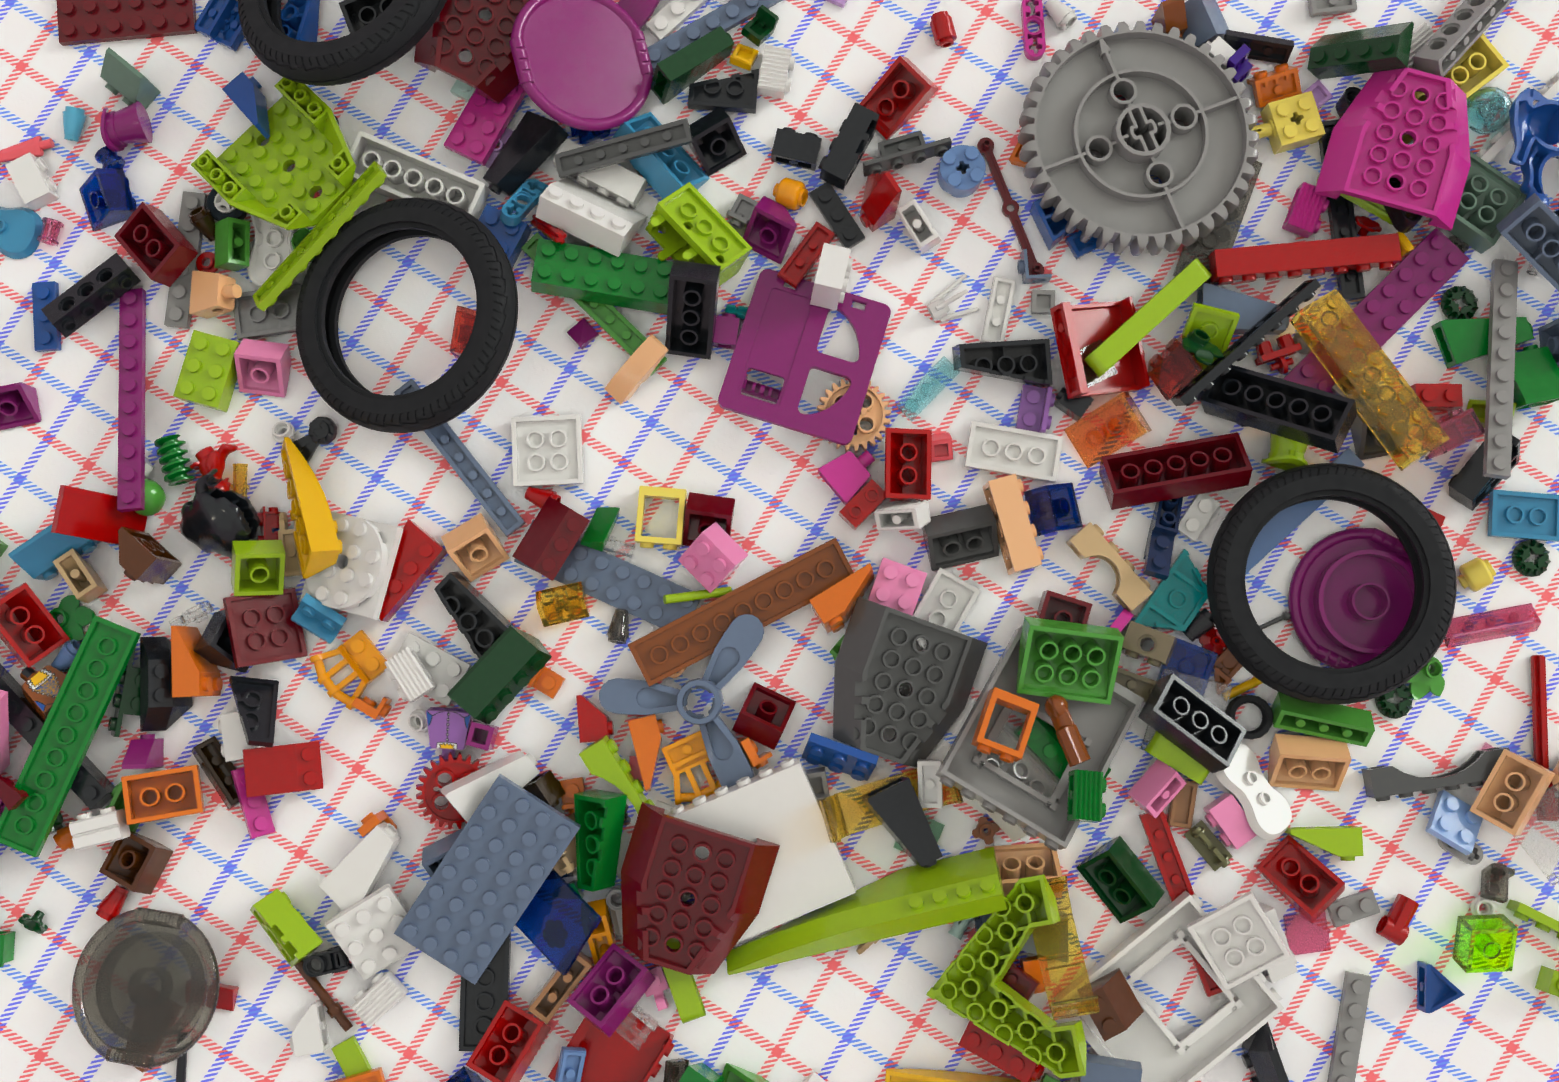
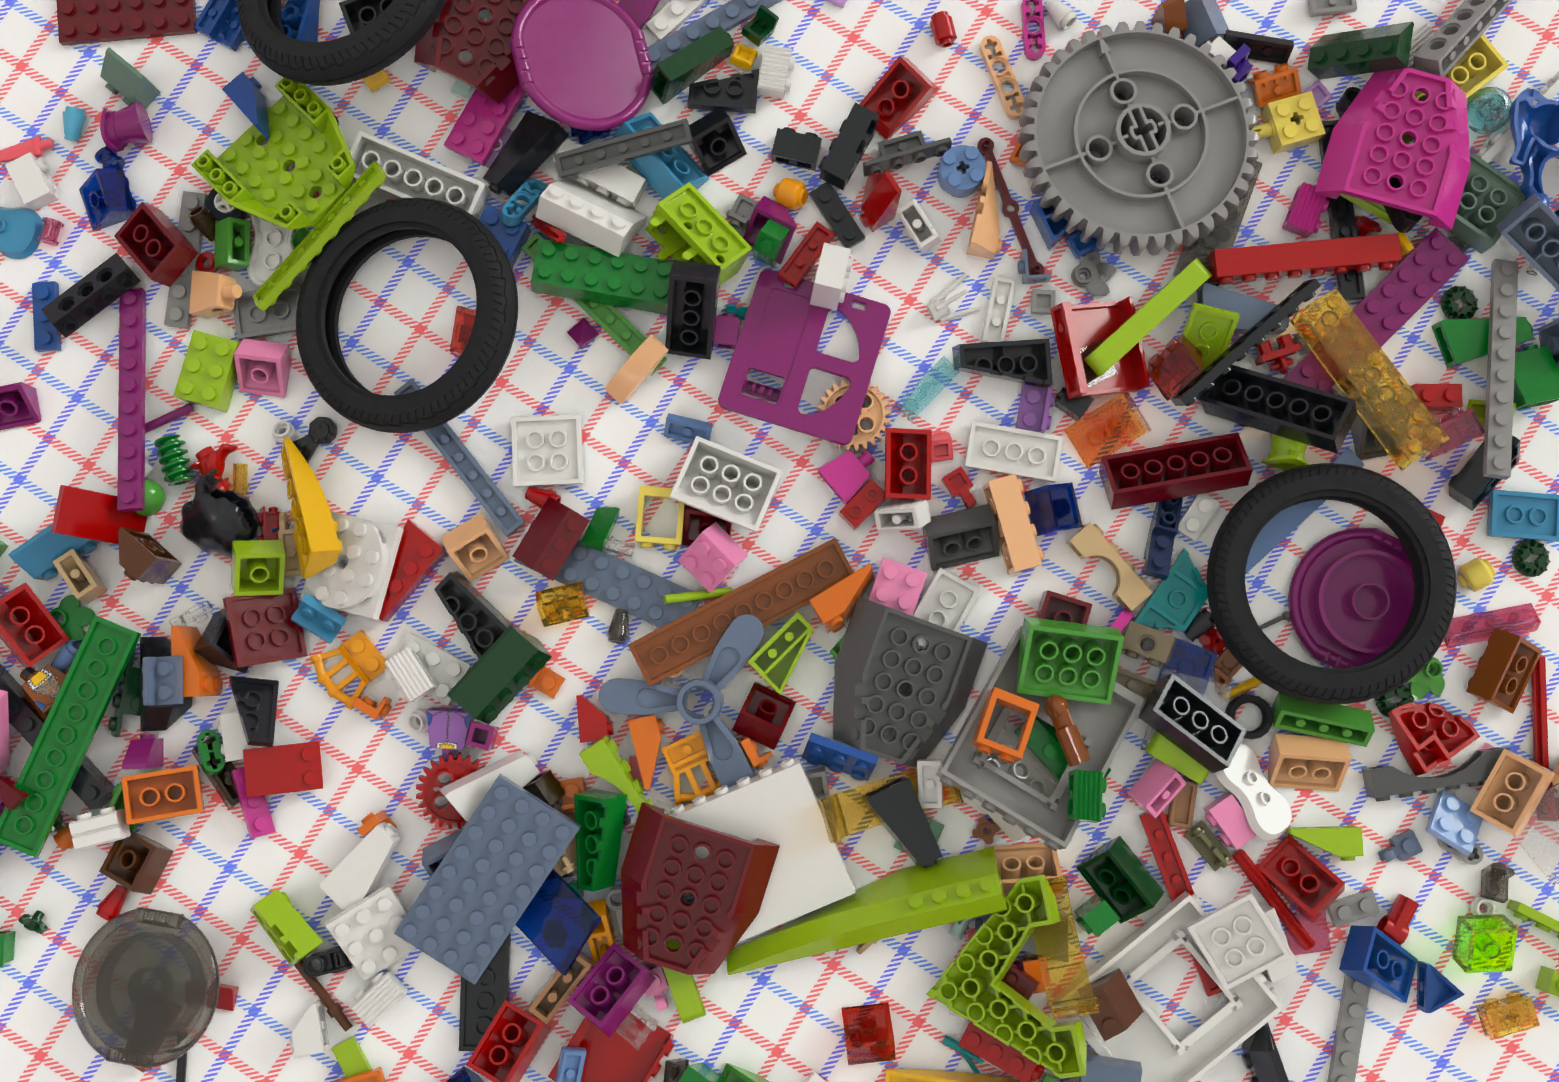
dark green plate [1182,329,1224,365] -> none
none -> sand blue bracket [142,656,183,706]
none -> magenta bar [145,403,195,434]
none -> green beam [196,730,225,775]
none -> yellow plate [363,69,391,93]
none -> medium blue plate [663,413,713,443]
none -> white slope [669,436,783,533]
none -> lime wedge [747,612,814,695]
none -> green slope [753,219,790,268]
none -> clear red slope [841,1003,896,1065]
none -> red plate [941,466,977,509]
none -> teal plant [942,1035,983,1074]
none -> light nougat wedge [966,161,1003,260]
none -> light nougat beam [979,35,1025,120]
none -> flat silver plate [1071,251,1116,296]
none -> green brick [1074,894,1120,937]
none -> red axle [1232,849,1315,950]
none -> blue slope [1339,925,1418,1003]
none -> sand blue plate [1377,829,1423,862]
none -> red brick [1388,702,1481,776]
none -> dark orange slope [1466,628,1543,714]
none -> clear yellow brick [1476,991,1540,1039]

